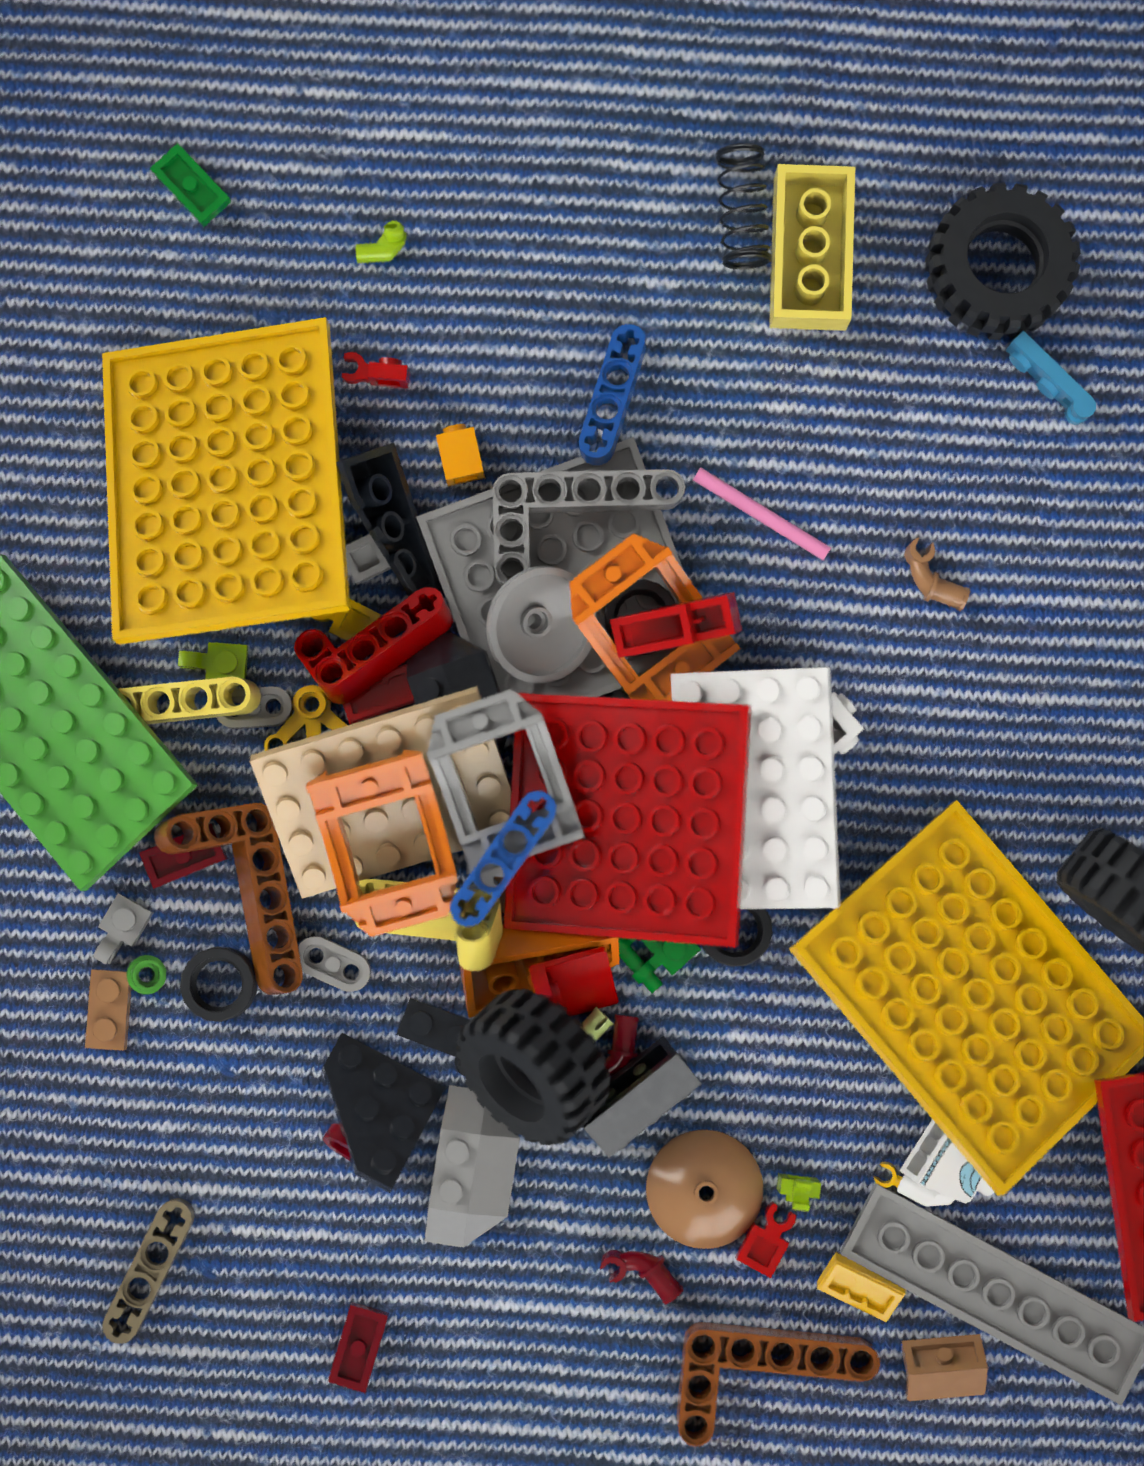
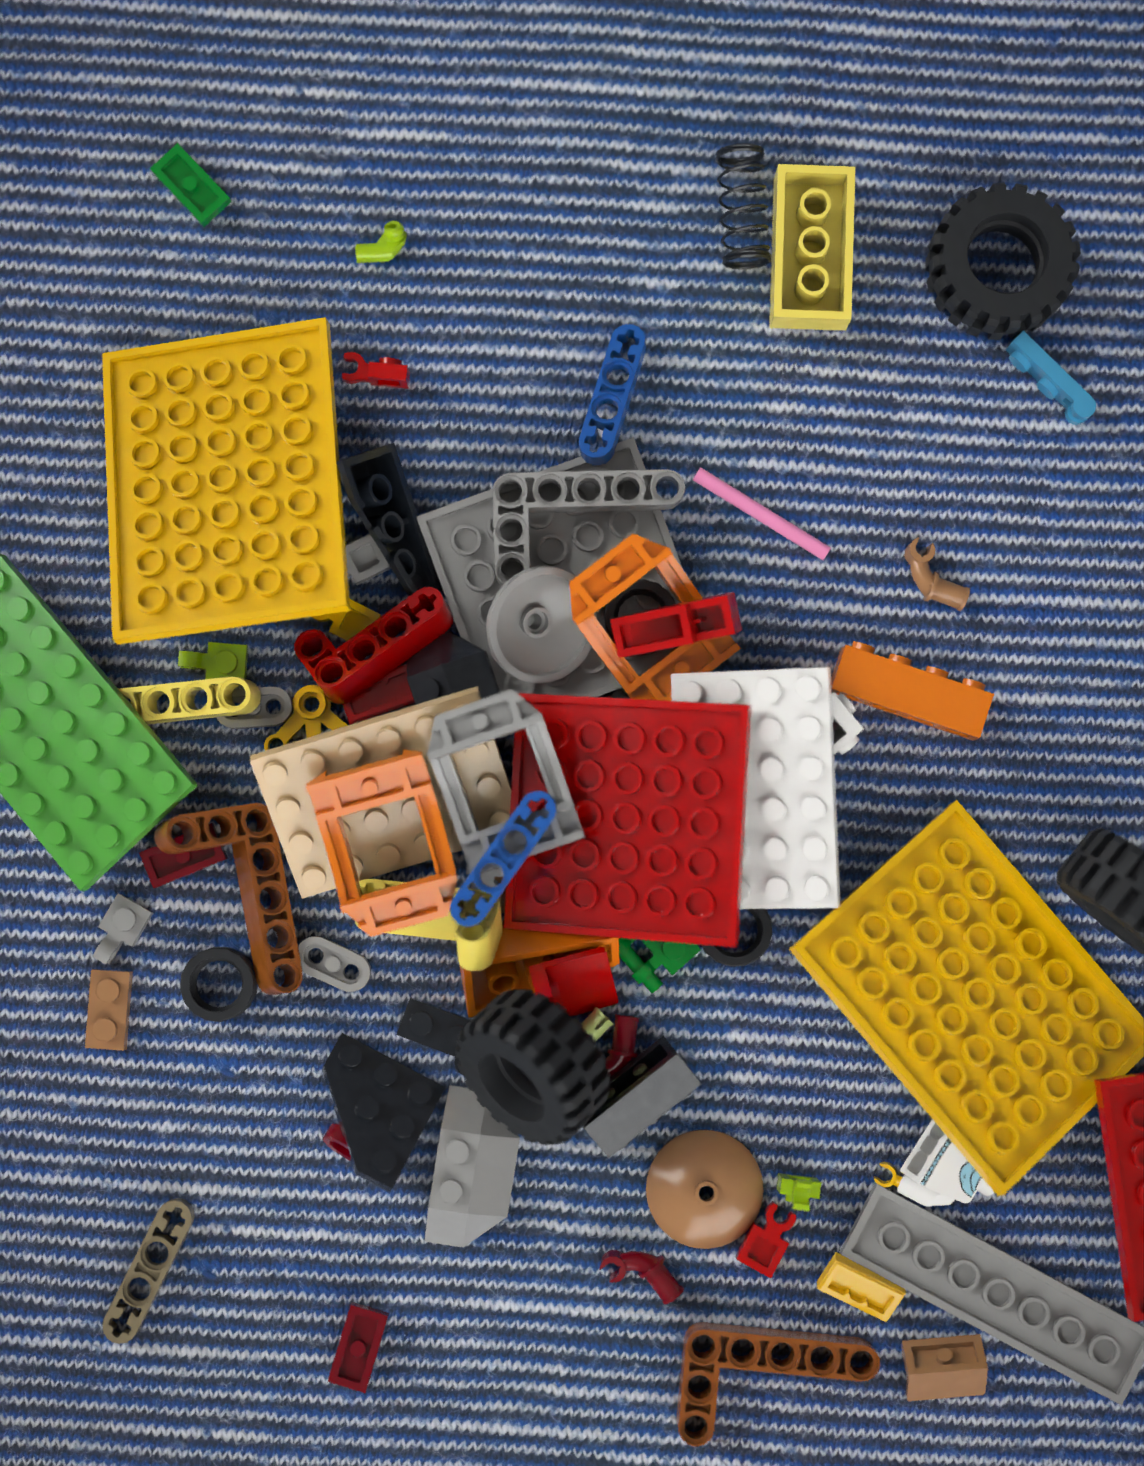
bright green plate [126,955,166,994] -> none
light orange brick [436,424,485,487] -> none
none -> orange brick [831,641,994,741]

